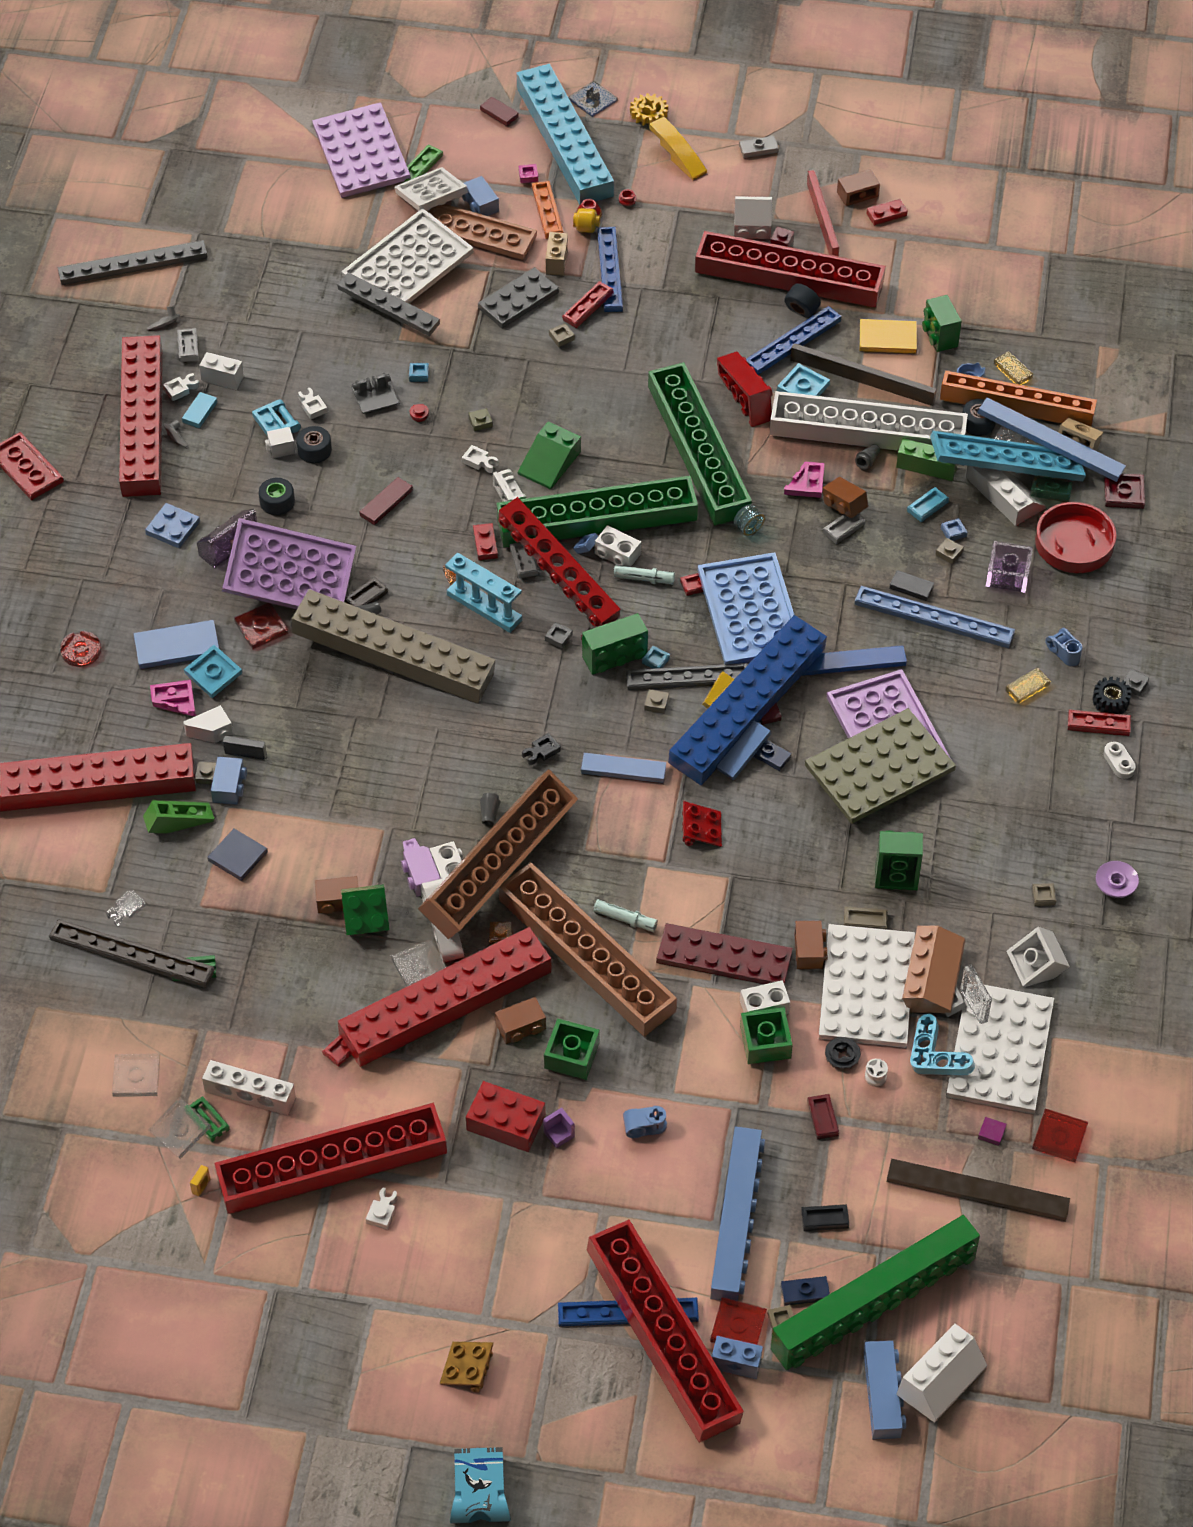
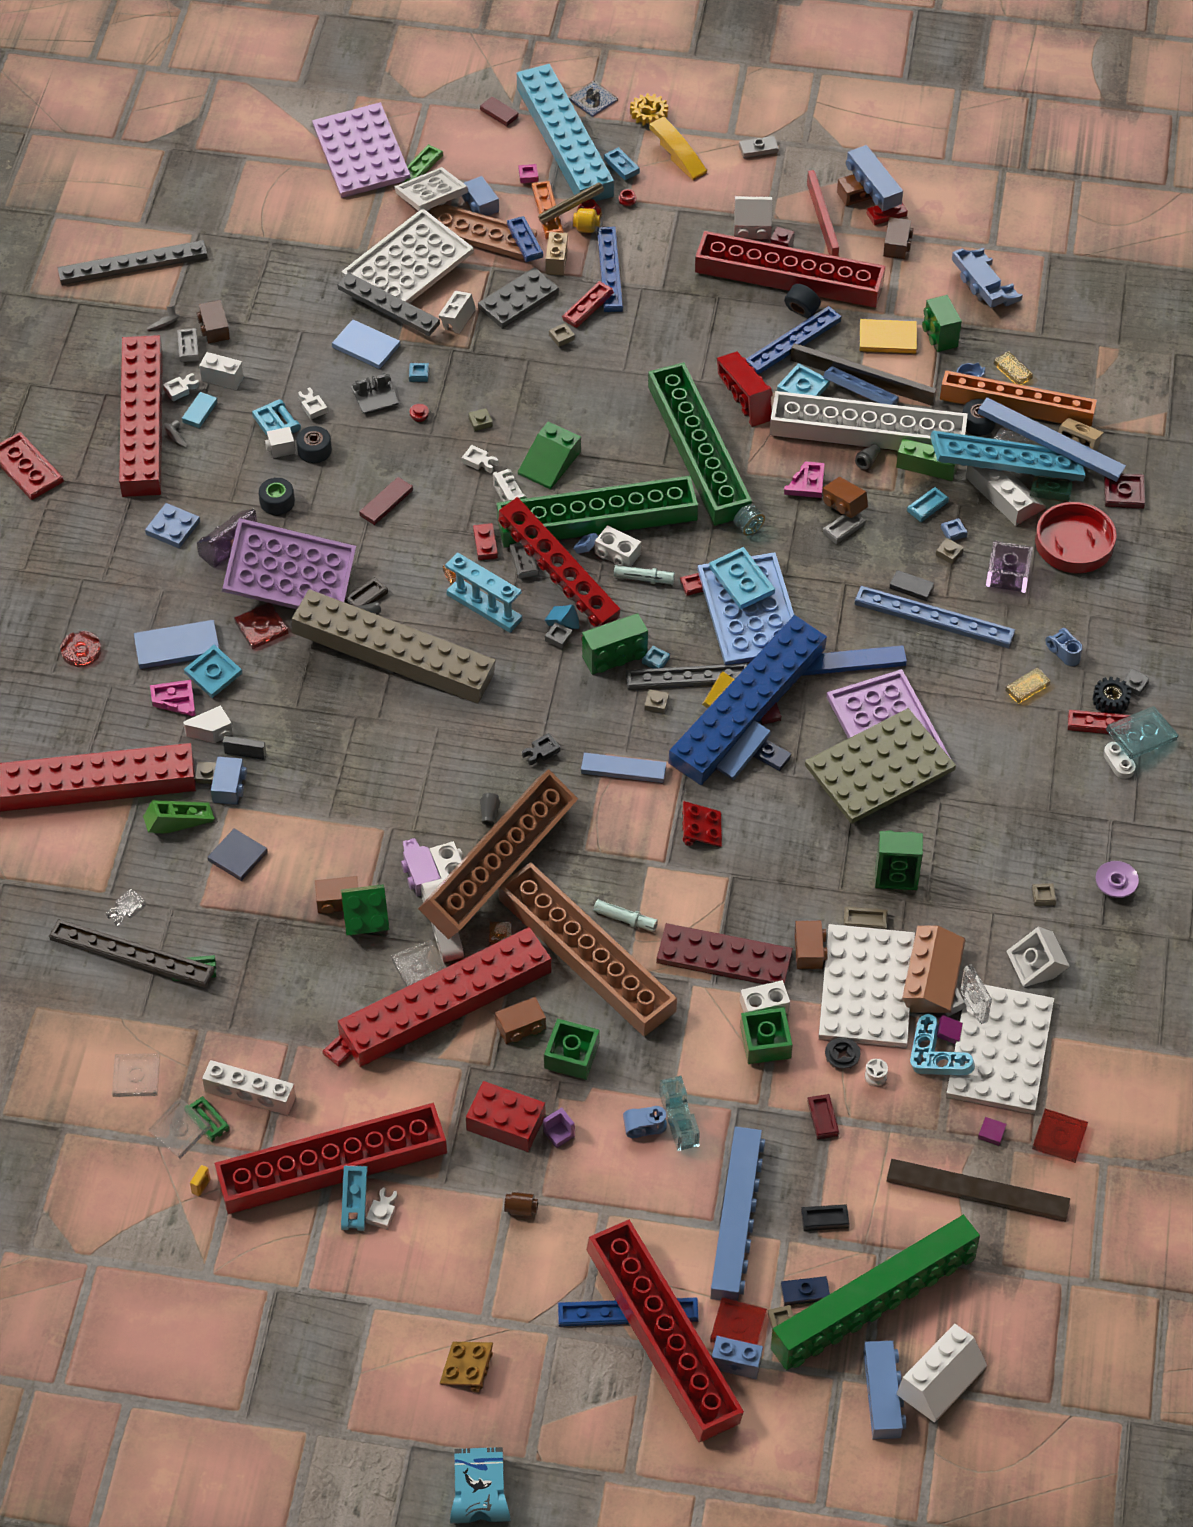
none -> brick [196,300,230,344]
none -> light blue tile [332,320,400,369]
none -> medium azure plate [341,1165,368,1231]
none -> white hinge [438,291,476,334]
none -> reddish brown brick [504,1192,538,1217]
none -> blue tile [507,216,544,262]
none -> dark tan axle [538,182,604,224]
none -> dark azure tile [545,604,579,629]
none -> dark azure plate [604,147,640,180]
none -> clear light blue arch [659,1076,700,1151]
none -> medium azure plate [709,547,775,610]
none -> medium blue tile [823,366,899,405]
none -> medium blue brick [846,145,903,211]
none -> brick [883,217,914,259]
none -> magenta tile [937,1015,963,1044]
none -> medium blue bracket [952,248,1023,308]
none -> clear light blue tile [1106,706,1179,759]

